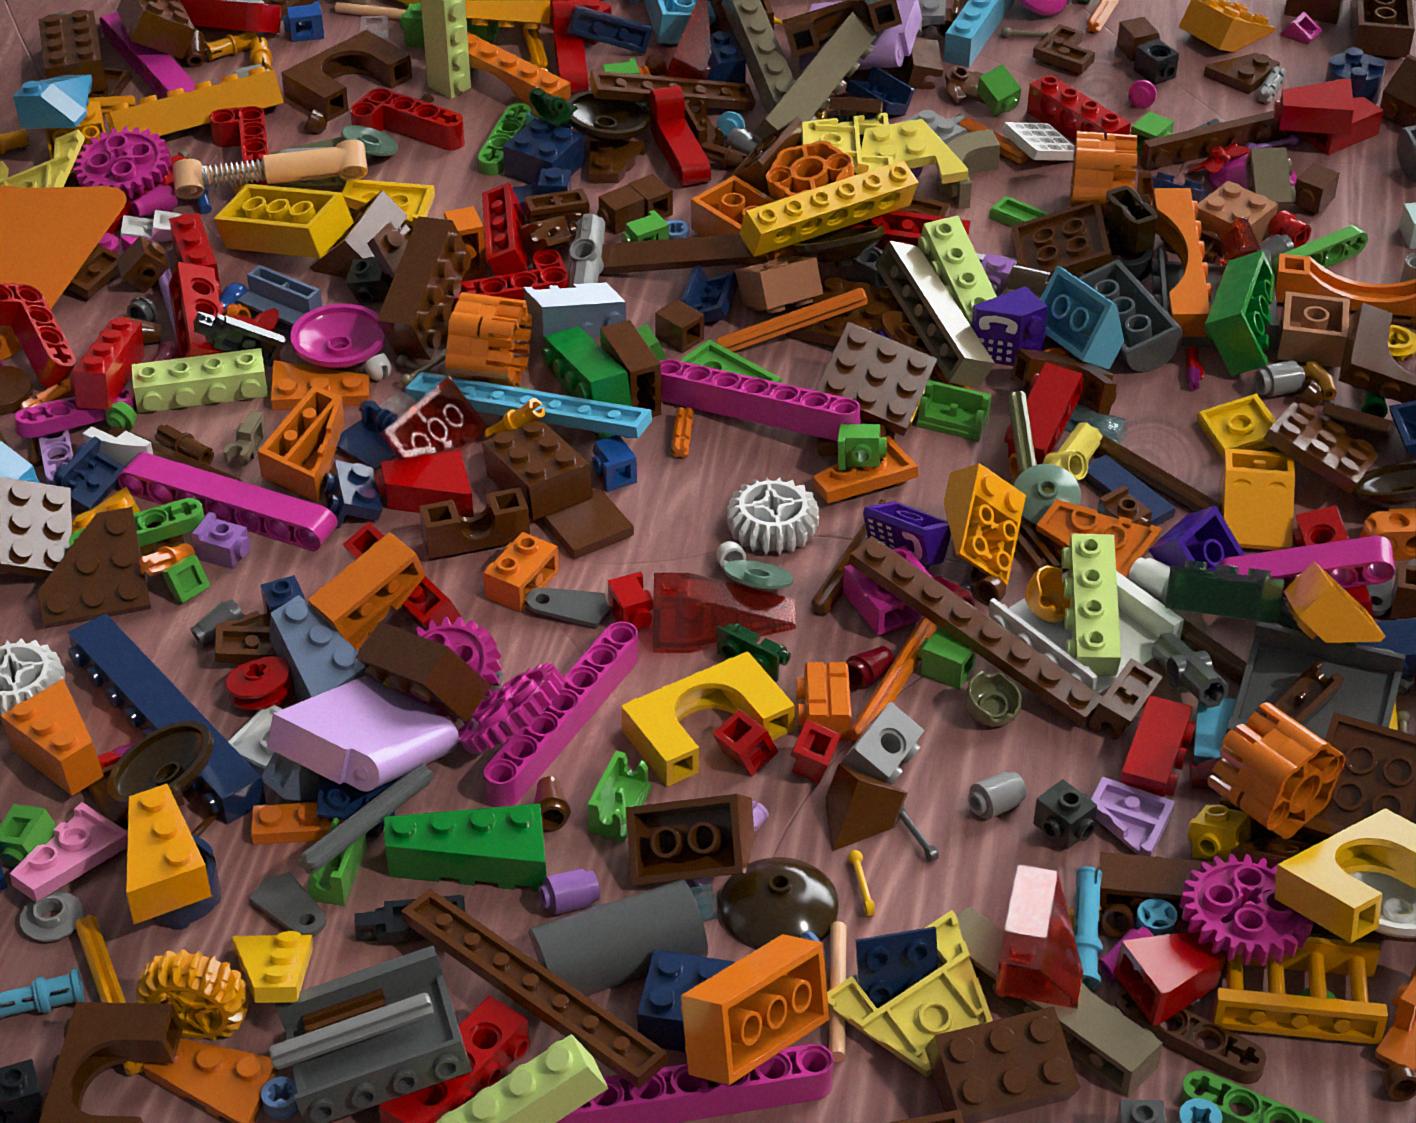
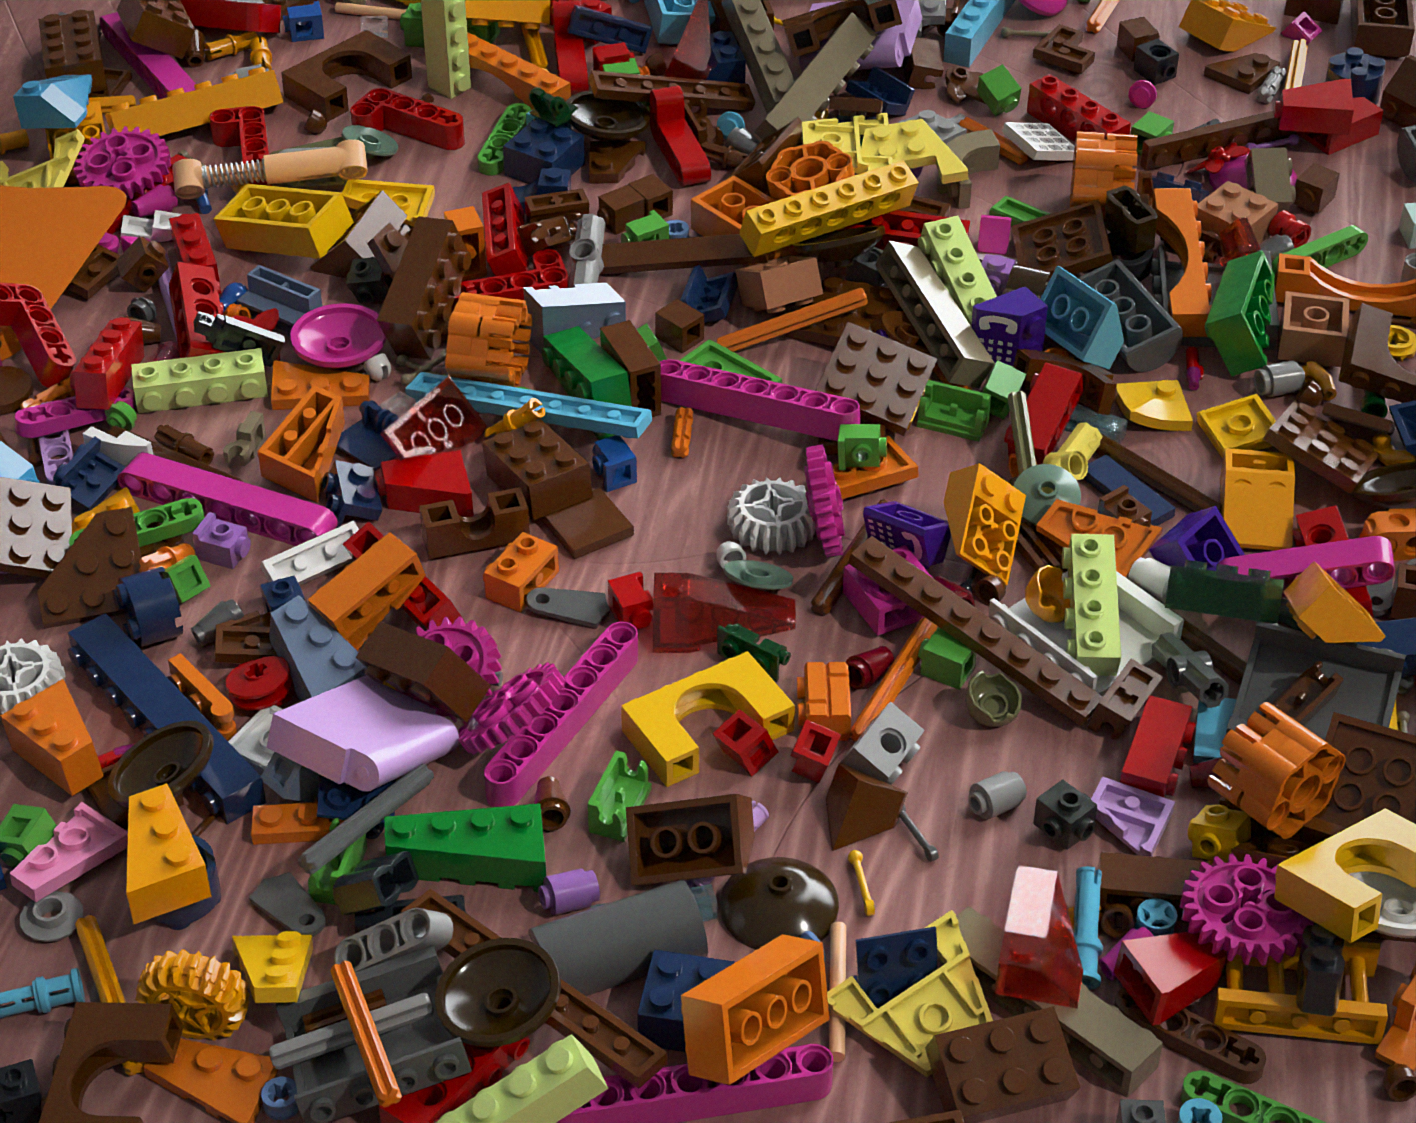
none -> dark blue brick [112,566,183,647]
none -> orange plate [168,653,237,741]
none -> white plate [260,521,359,586]
none -> orange axle [330,960,402,1107]
none -> black brick [332,851,419,915]
none -> light grey beam [335,907,454,972]
none -> dark brown dish [435,938,561,1047]
none -> red brick [592,42,636,71]
none -> dark pink gear [804,444,845,558]
none -> dark pink slope [977,214,1011,255]
none -> brick [981,360,1026,420]
none -> yellow plate [1116,380,1193,431]
none -> axle [1284,38,1308,89]
none -> black brick [1296,924,1345,1017]
none -> light orange arm [1372,434,1416,466]

